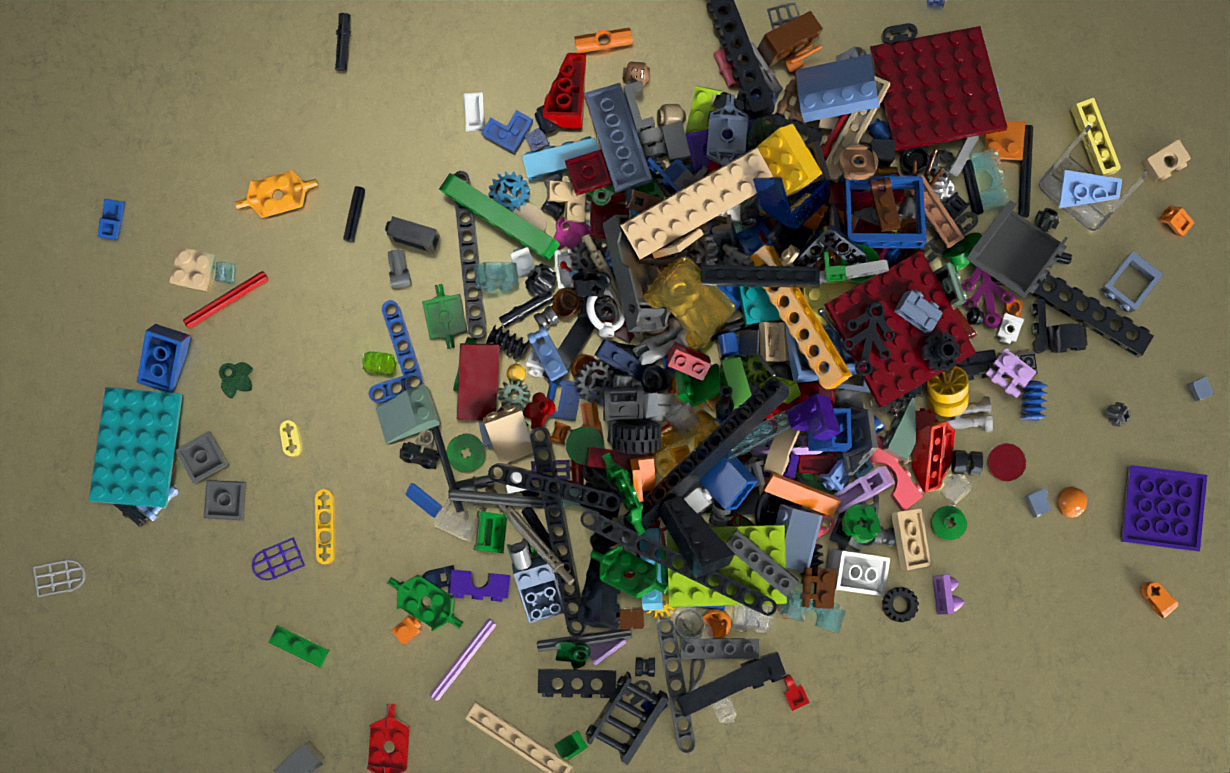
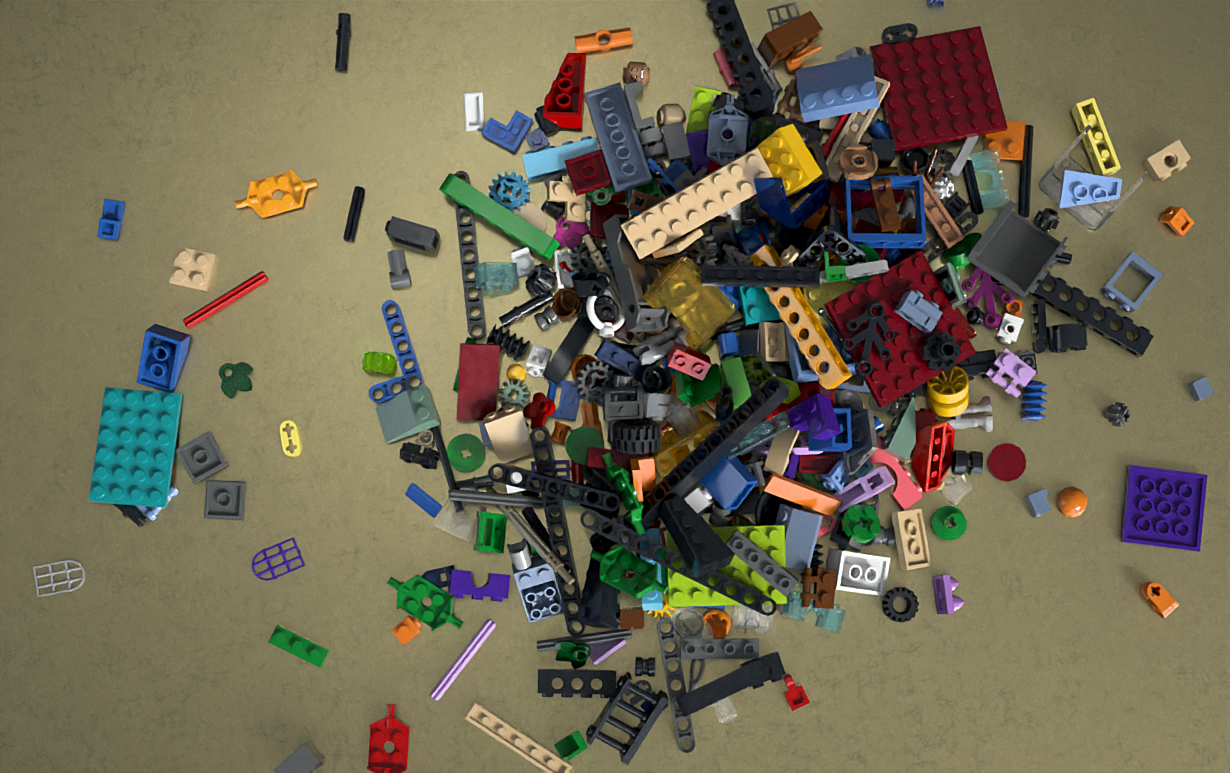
clear light blue tile [212,261,235,284] -> none
yellow beam [315,489,335,564] -> none
green plate [422,284,468,349] -> none
medium blue plate [527,326,568,381] -> none

